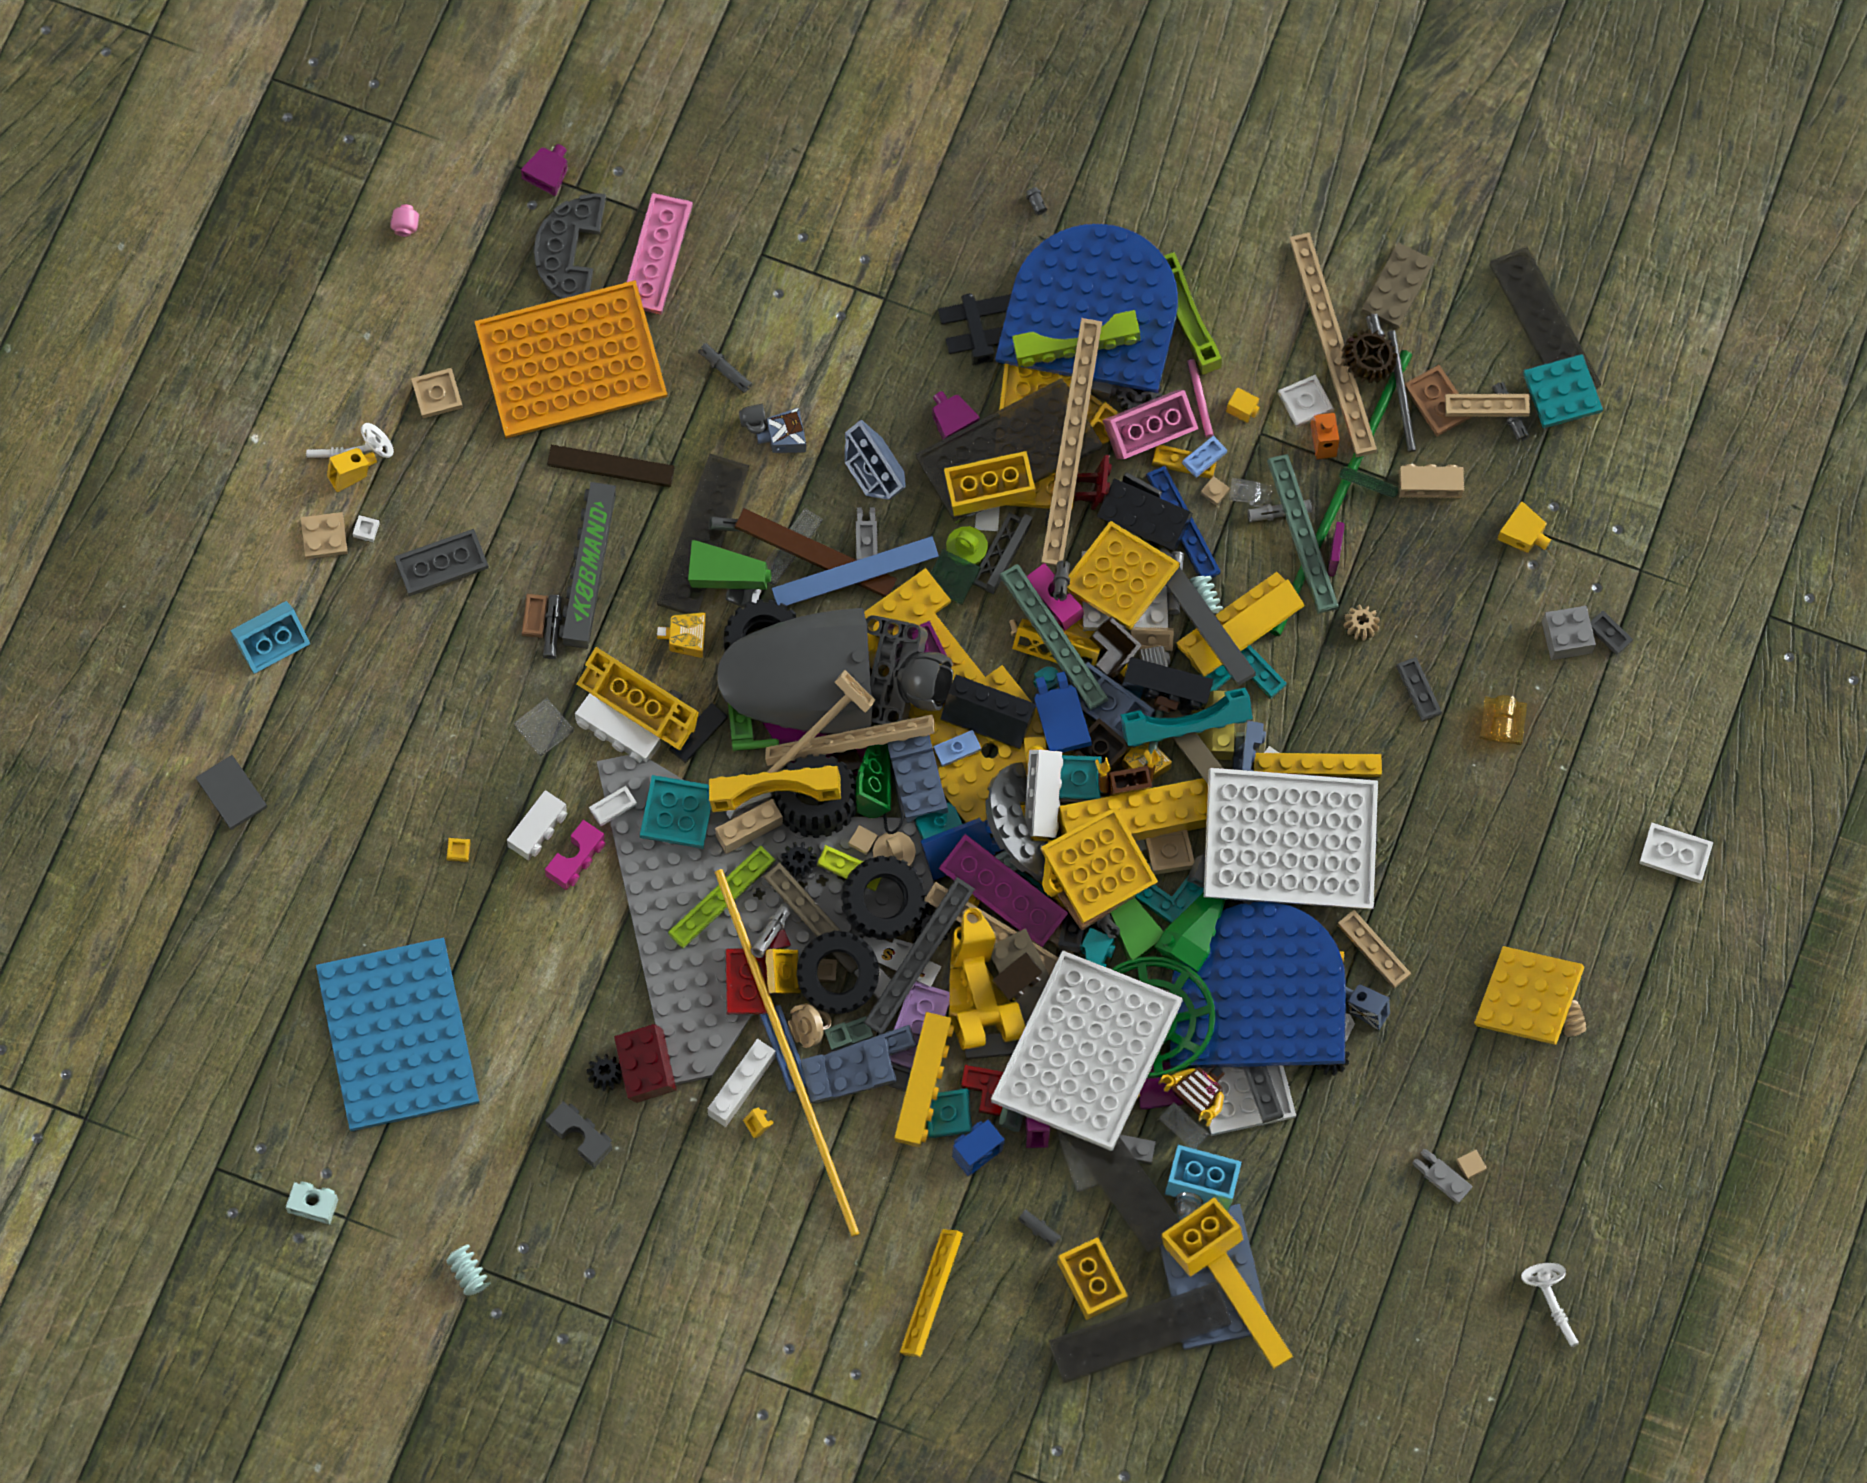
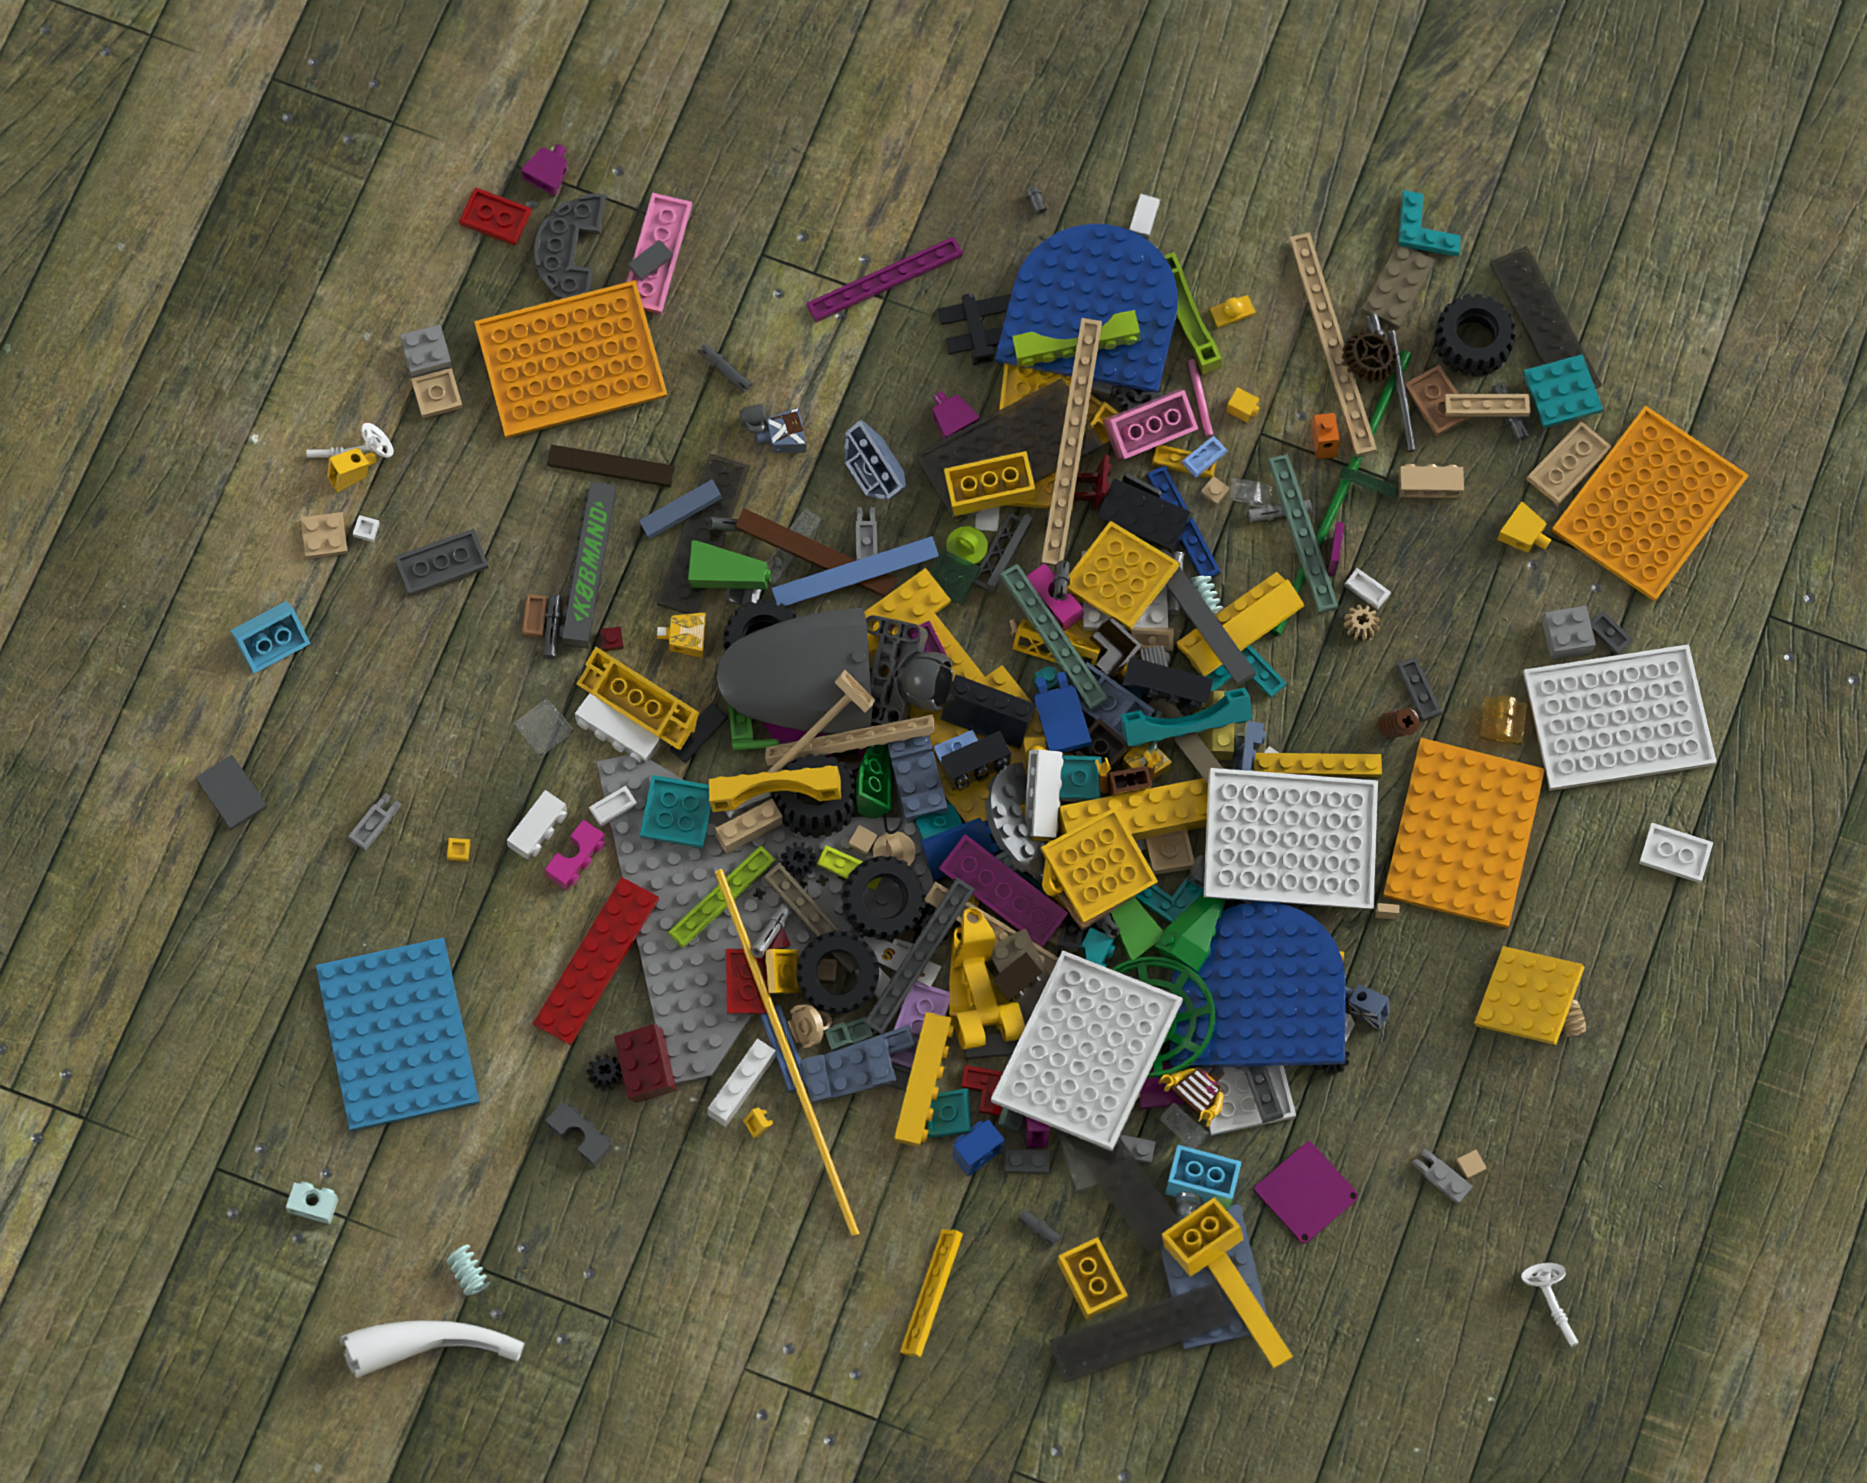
bright pink head [390,204,419,237] -> none
reddish brown plate [1154,696,1178,714] -> none
white tile [1278,374,1334,428] -> none
tan plate [1337,910,1411,989] -> none
none -> white brick [340,1321,525,1378]
none -> light grey hinge [348,793,401,851]
none -> light grey brick [400,325,452,378]
none -> red tile [459,187,532,246]
none -> red plate [533,877,659,1046]
none -> dark red plate [600,626,624,651]
none -> dark grey tile [628,240,673,281]
none -> sand blue tile [639,479,723,539]
none -> magenta tile [806,236,963,323]
none -> black brick [941,731,1011,791]
none -> dark grey plate [1005,1149,1049,1174]
none -> white tile [1129,194,1160,238]
none -> yellow tile [1209,295,1256,328]
none -> magenta piece [1254,1141,1358,1244]
none -> white tile [1344,568,1391,610]
none -> tan tile [1375,903,1400,920]
none -> reddish brown piece [1377,708,1419,738]
none -> light orange plate [1383,738,1545,928]
none -> teal plate [1398,190,1461,257]
none -> black tyre [1434,294,1516,377]
none -> white plate [1523,644,1717,791]
none -> tan tile [1526,421,1612,506]
none -> light orange plate [1551,405,1749,602]

